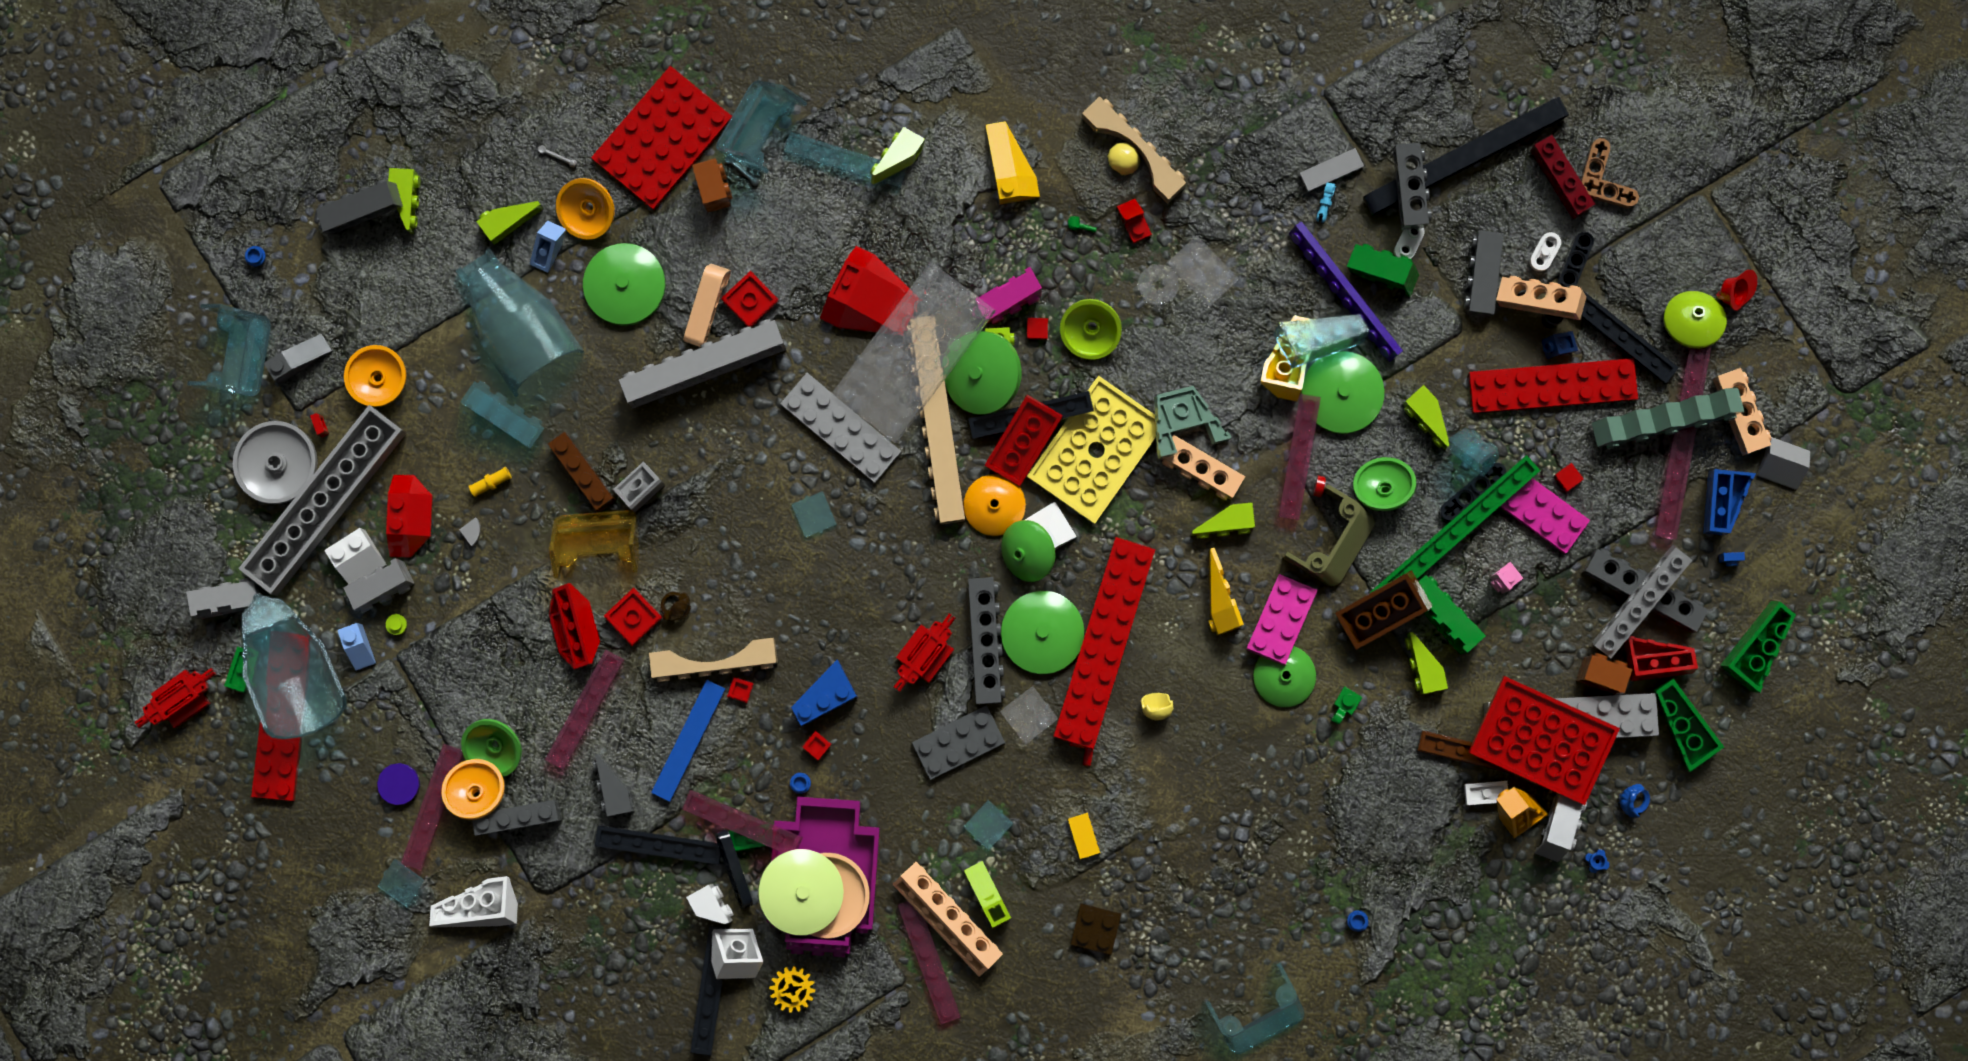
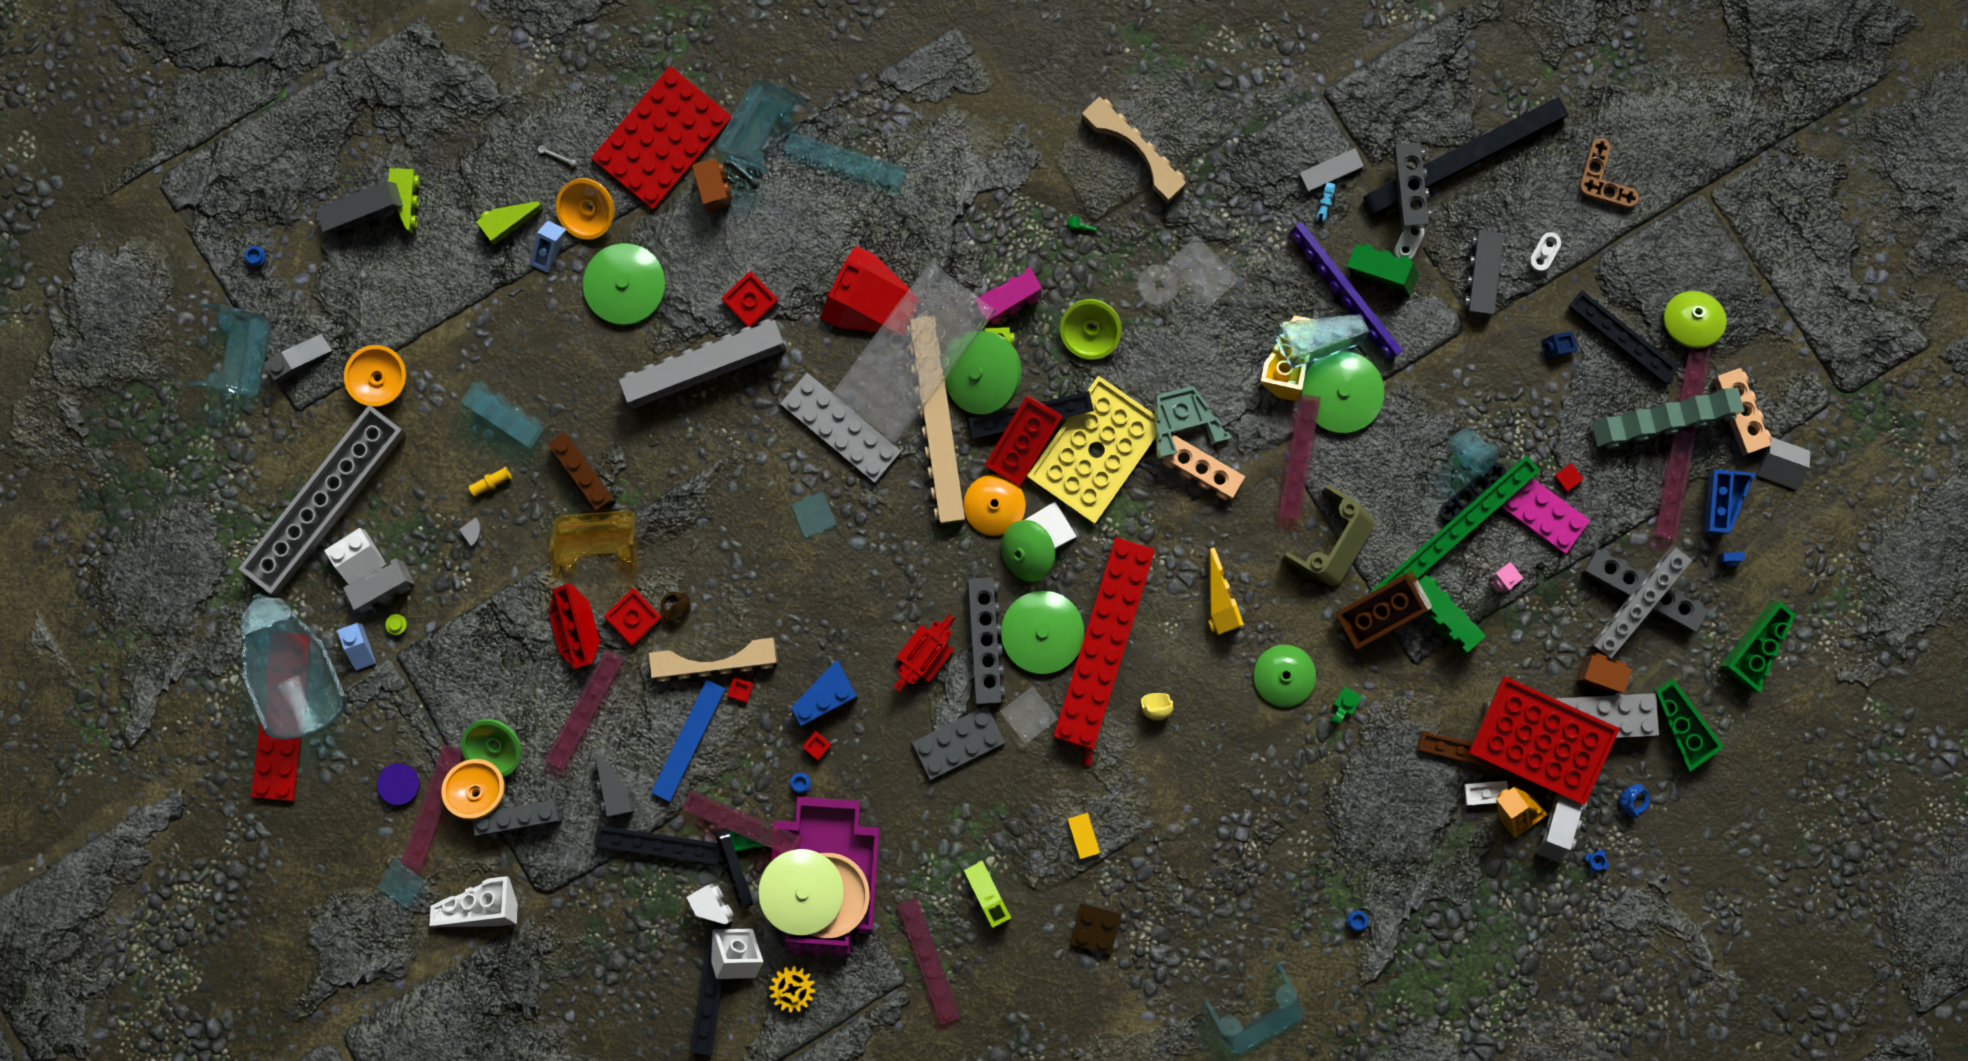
red piece [134,668,216,729] -> none
light grey wedge [186,578,263,619] -> none
green plate [224,646,259,693] -> none
light grey dish [233,421,318,504] -> none
red tile [310,413,329,437] -> none
red wedge [386,475,433,558] -> none
clear light blue windscreen [456,248,584,397] -> none
light grey slope [613,461,665,513] -> none
light nougat beam [683,264,731,347] -> none
slope [870,127,925,185] -> none
light nougat brick [892,862,1003,977] -> none
clear light blue piece [964,800,1013,850] -> none
yellow wedge [985,121,1040,205] -> none
red tile [1027,318,1048,340] -> none
light yellow hair [1107,142,1140,175] -> none
red slope [1116,199,1152,244] -> none
lime slope [1191,503,1255,539] -> none
dark pink plate [1246,574,1317,666] -> none
red tile [1313,476,1326,497] -> none
bright green dish [1353,457,1416,511] -> none
lime slope [1403,385,1450,450] -> none
lime slope [1405,632,1448,695] -> none
red plate [1468,358,1638,414] -> none
light nougat brick [1496,276,1586,320] -> none
dark red brick [1530,135,1595,219] -> none
black beam [1541,232,1594,329] -> none
red wedge [1624,636,1698,681] -> none
red piece [1716,269,1758,311] -> none

